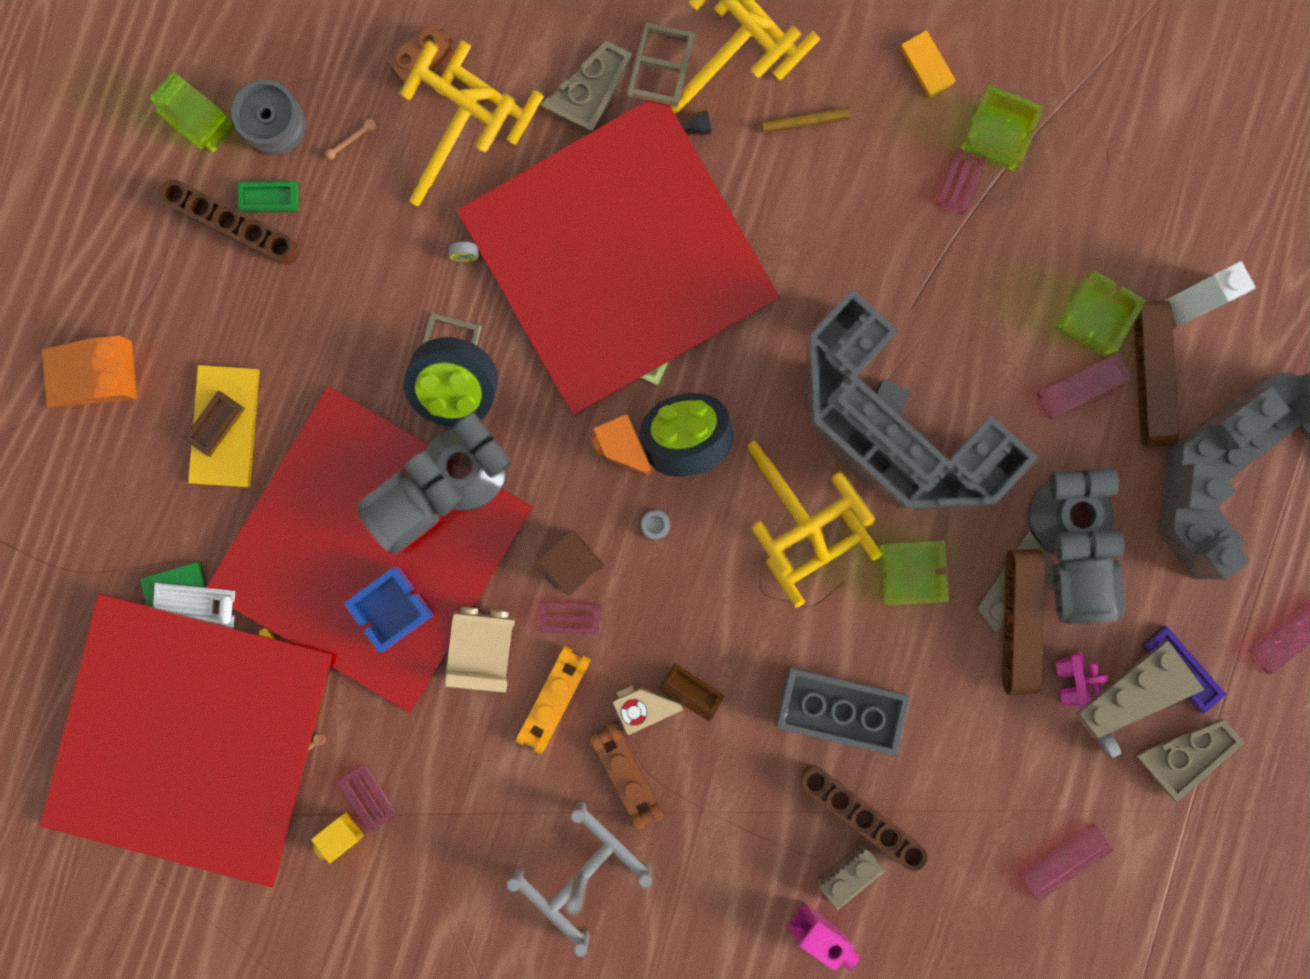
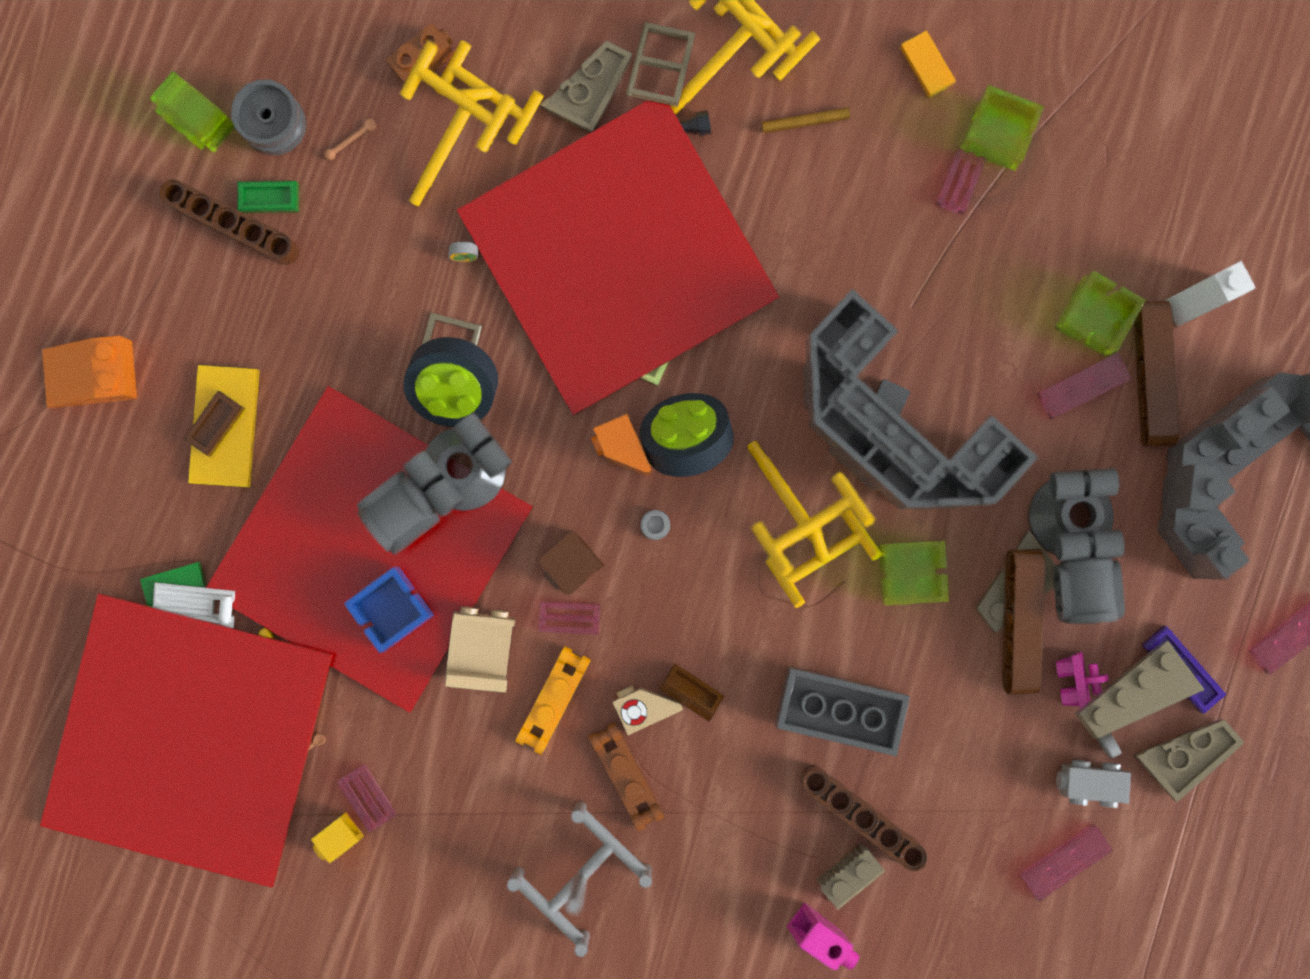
none -> light grey brick [1056,760,1131,808]

